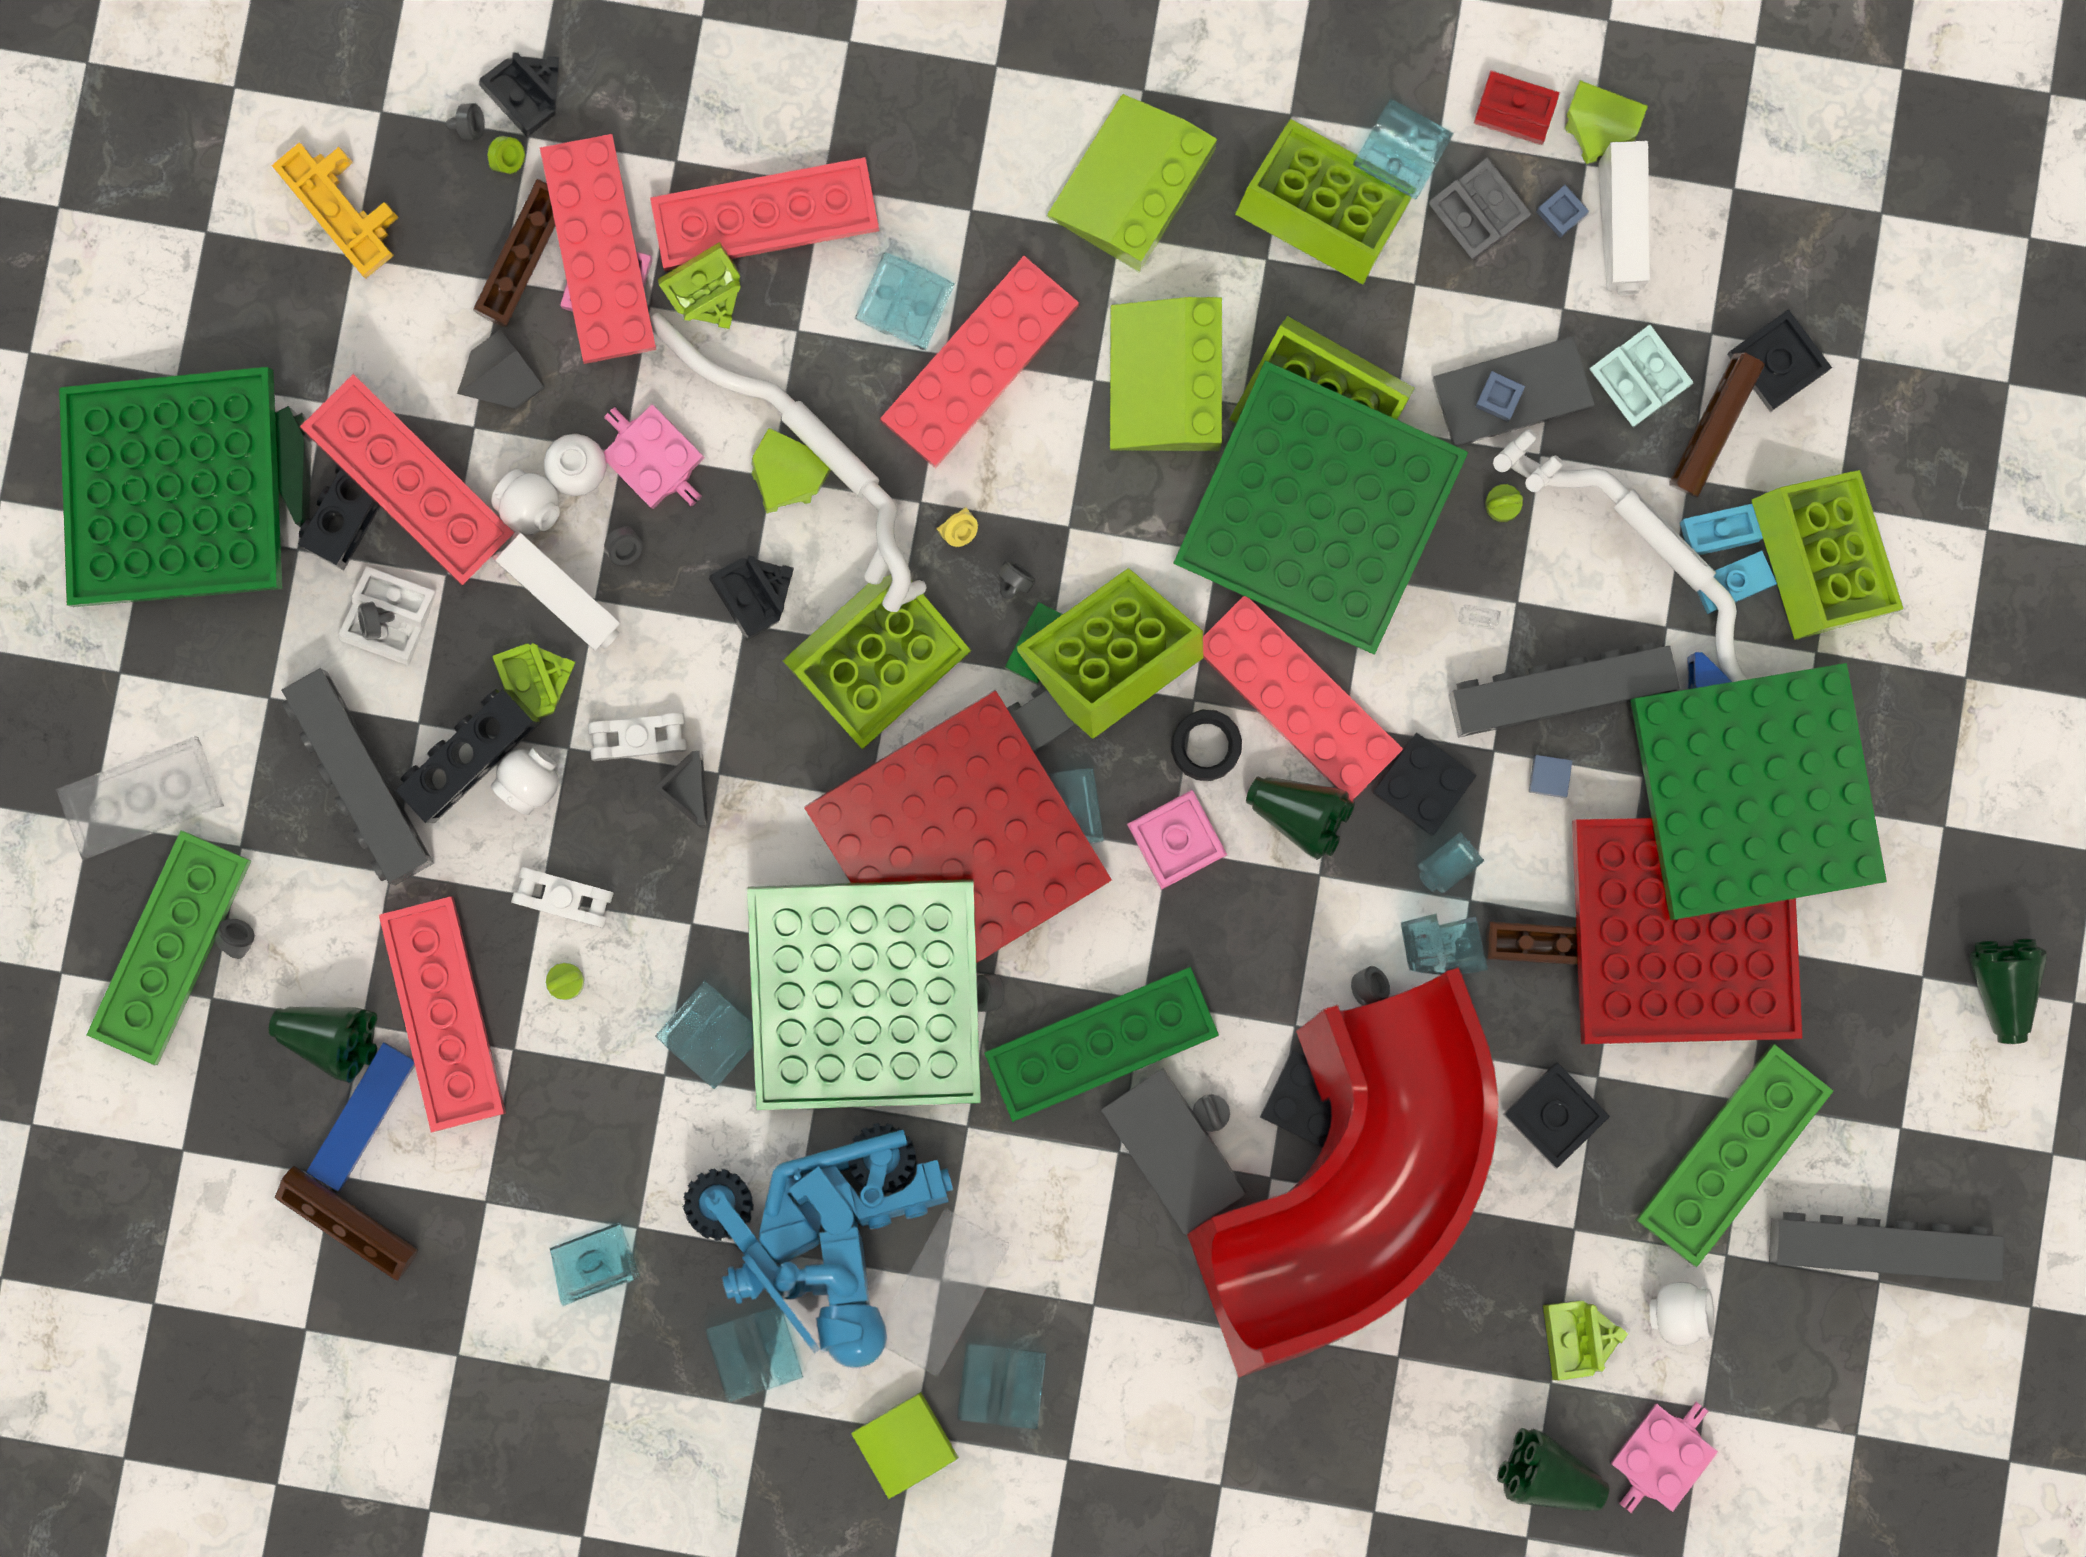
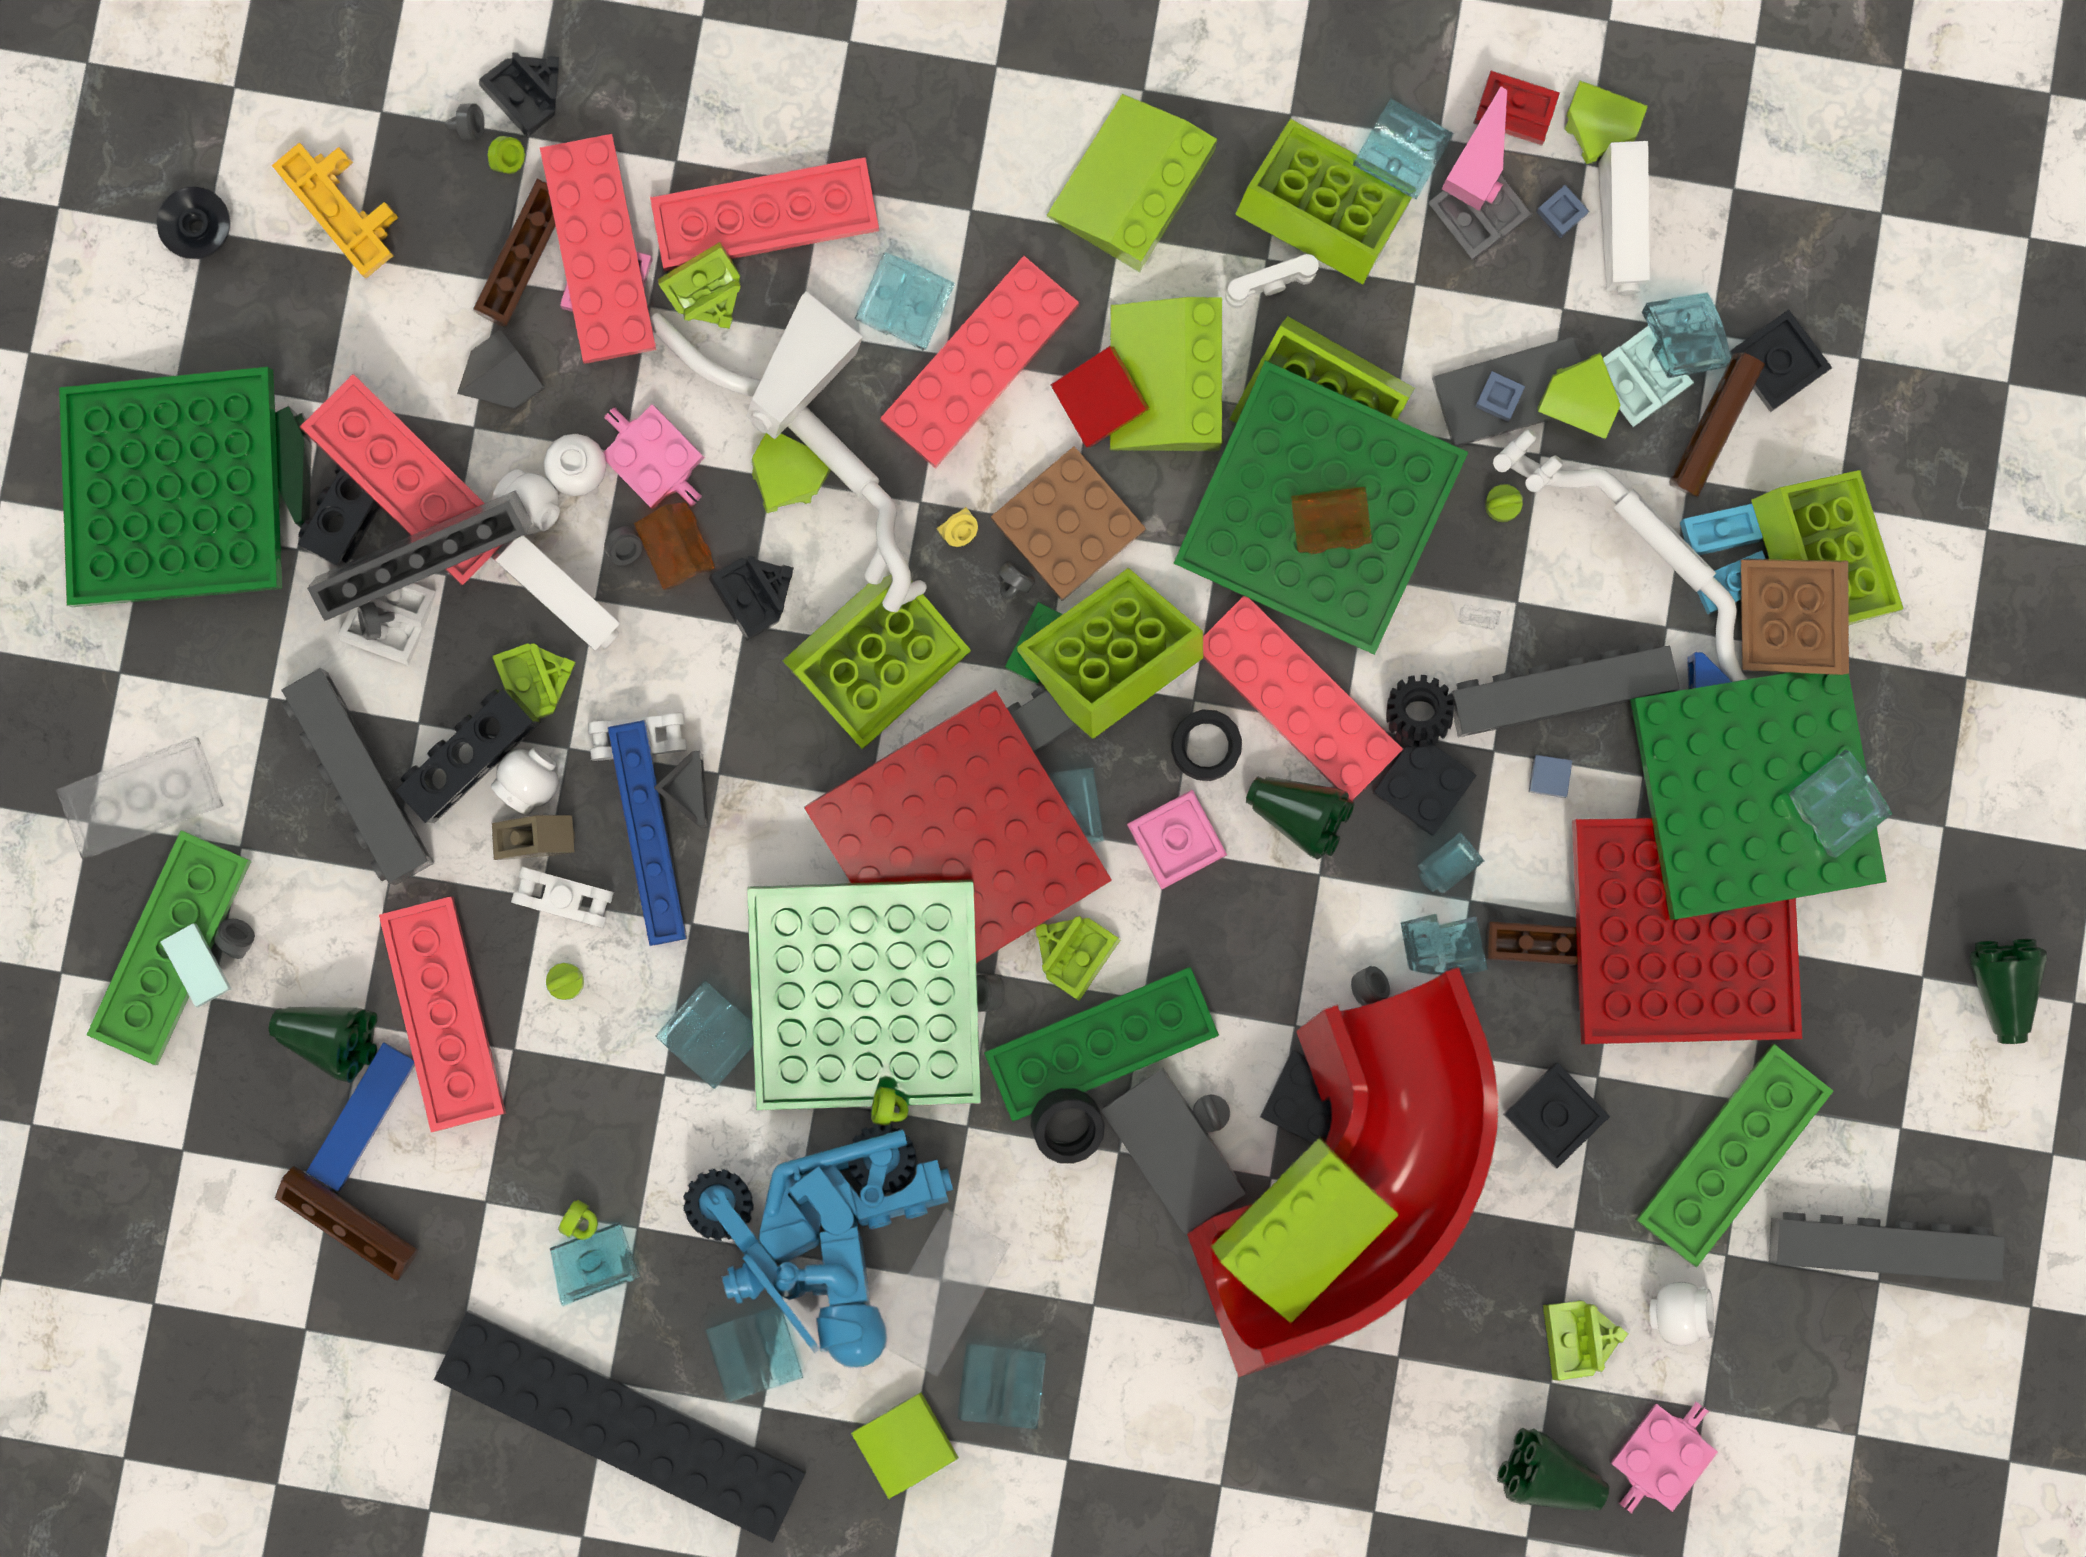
none -> black dish [157,187,231,259]
none -> light aqua tile [160,923,231,1007]
none -> dark grey brick [307,490,532,621]
none -> black plate [434,1310,806,1543]
none -> dark tan slope [492,815,575,860]
none -> lime tile [558,1200,598,1240]
none -> blue tile [608,720,687,946]
none -> clear orange bracket [634,502,715,590]
none -> white slope [746,291,863,439]
none -> lime tile [871,1087,909,1126]
none -> medium nougat plate [991,446,1146,601]
none -> black tyre [1030,1088,1105,1164]
none -> lime slope [1035,916,1121,1001]
none -> red tile [1051,346,1150,448]
none -> lime slope [1211,1138,1399,1323]
none -> white plate [1226,254,1319,308]
none -> clear orange bracket [1291,487,1372,554]
none -> black tyre [1386,675,1454,747]
none -> bright pink slope [1442,87,1507,211]
none -> lime slope [1537,353,1621,439]
none -> clear light blue slope [1641,292,1731,378]
none -> medium nougat plate [1741,559,1849,675]
none -> clear light blue slope [1788,749,1892,858]

